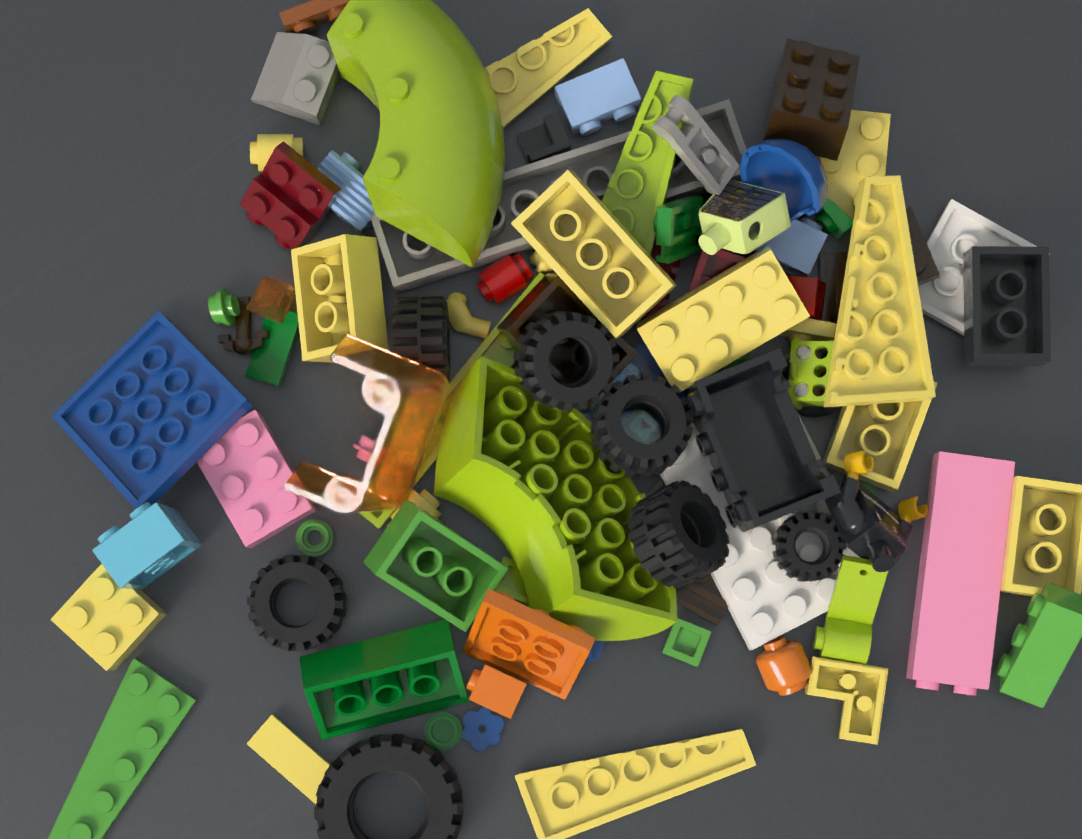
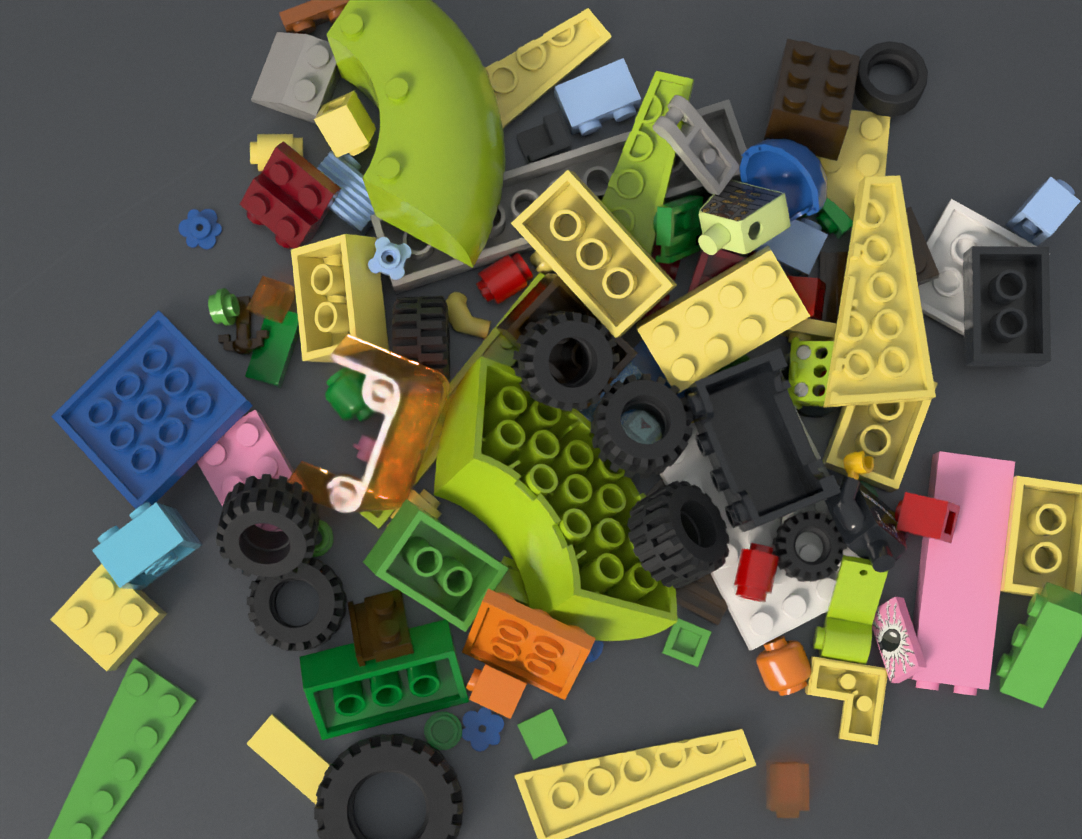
none -> blue plant [178,209,222,250]
none -> black tyre [216,474,320,581]
none -> light yellow brick [314,91,376,158]
none -> green head [325,365,381,423]
none -> dark brown plate [347,589,414,667]
none -> light blue plate [368,237,412,280]
none -> bright green tile [517,708,568,760]
none -> red brick [734,543,779,602]
none -> clear orange brick [766,762,809,818]
none -> black tyre [854,41,928,117]
none -> tile [872,597,927,683]
none -> red brick [895,492,960,543]
none -> light blue brick [1006,177,1080,246]

